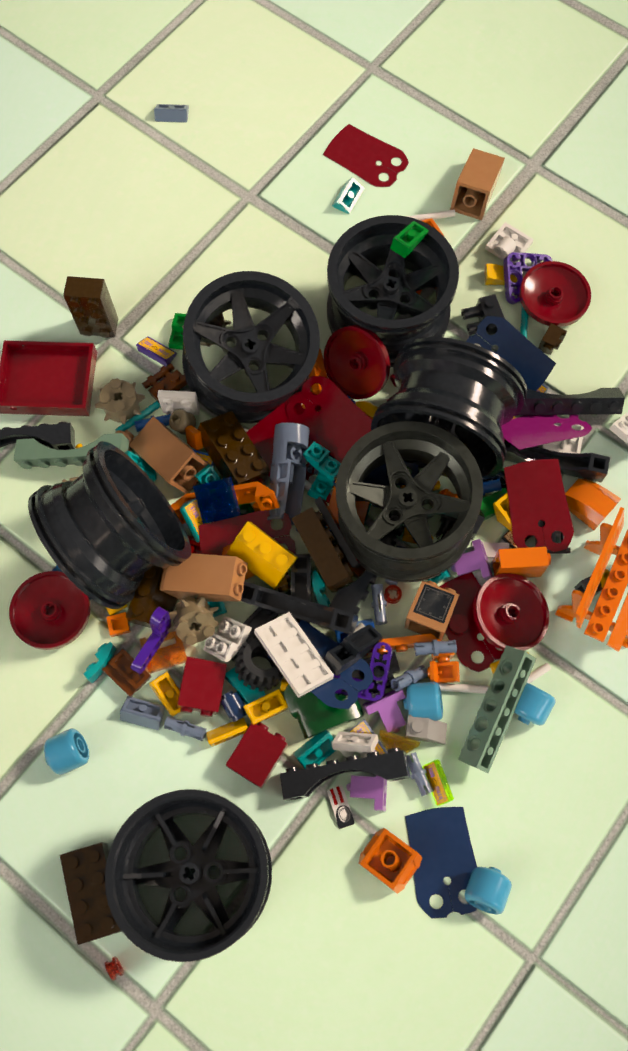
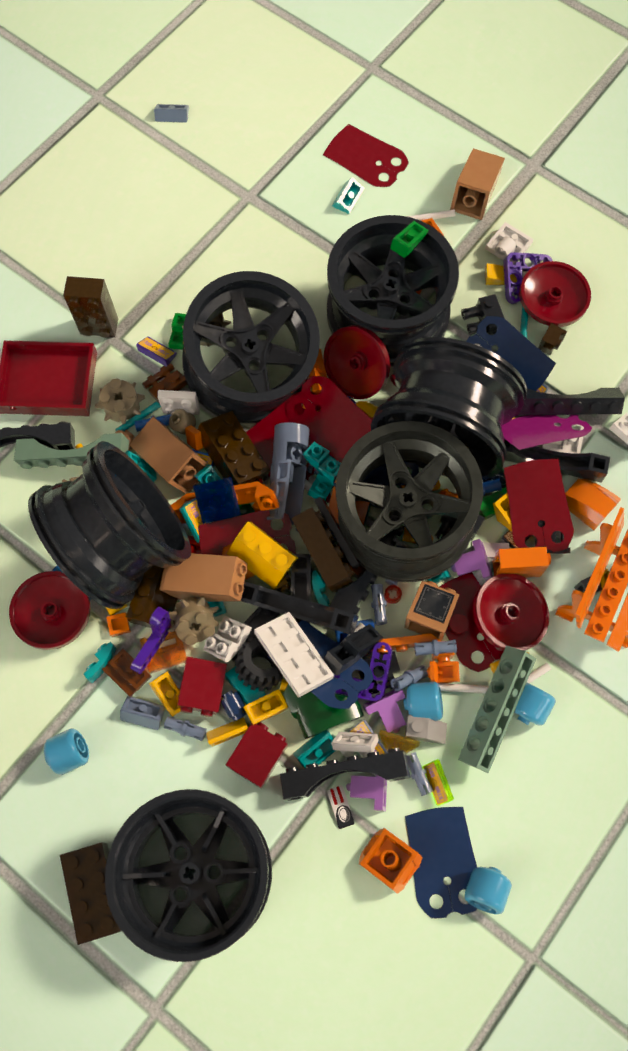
clear red bush [105,956,124,981] -> none

